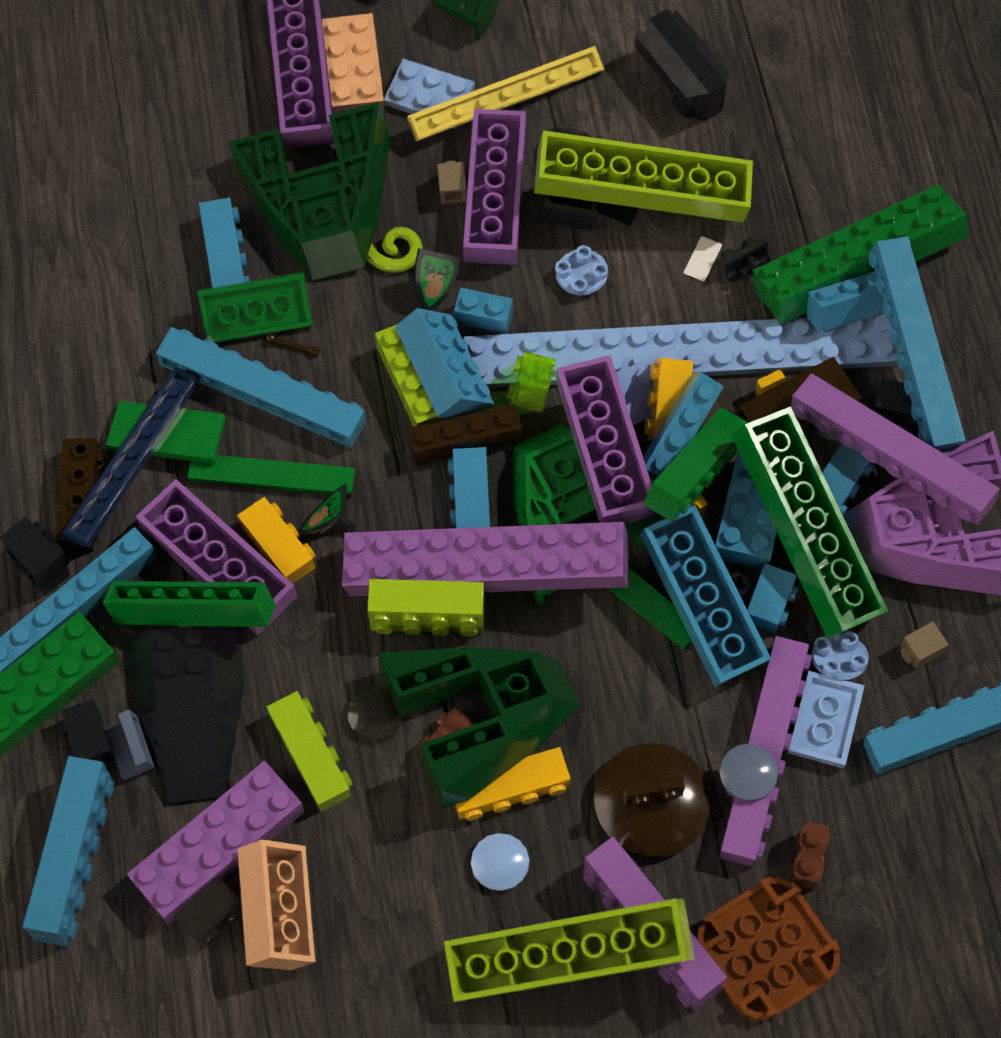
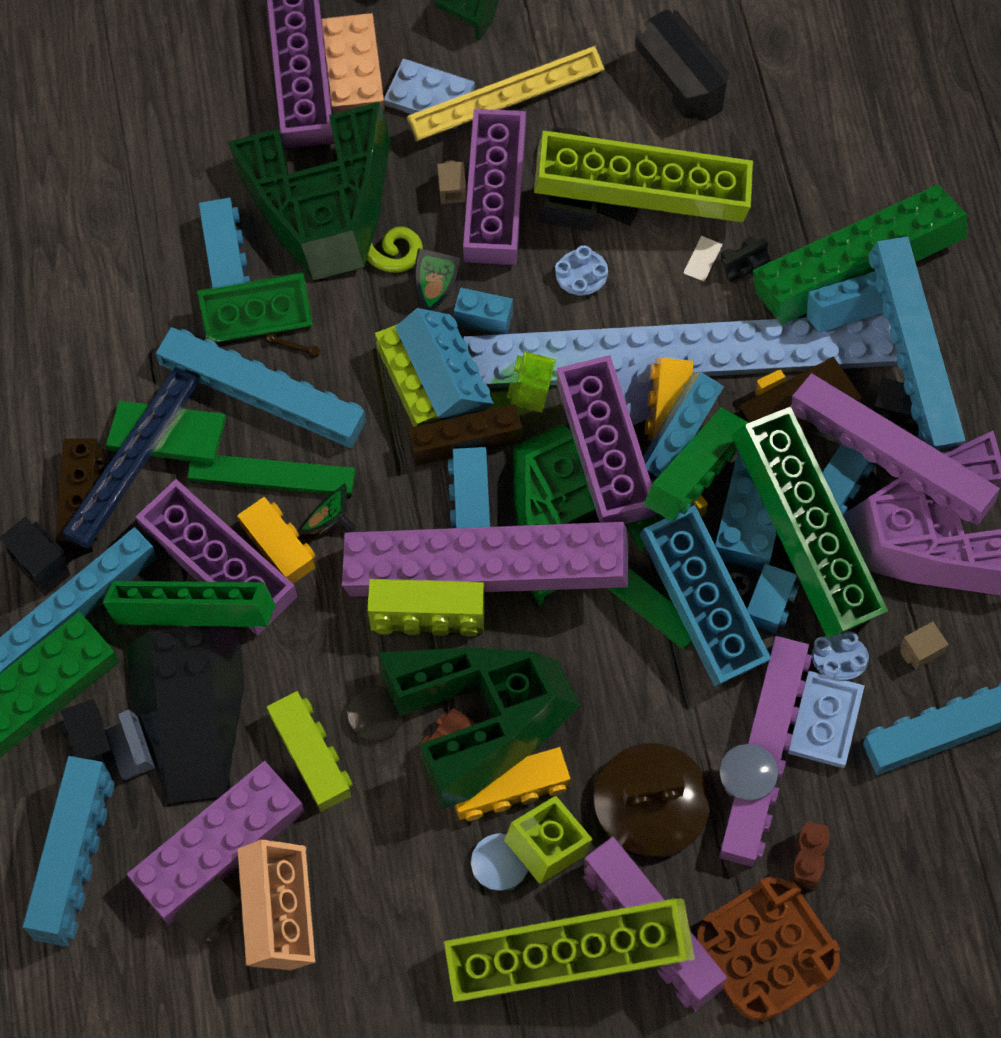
none -> lime brick [504,796,593,884]

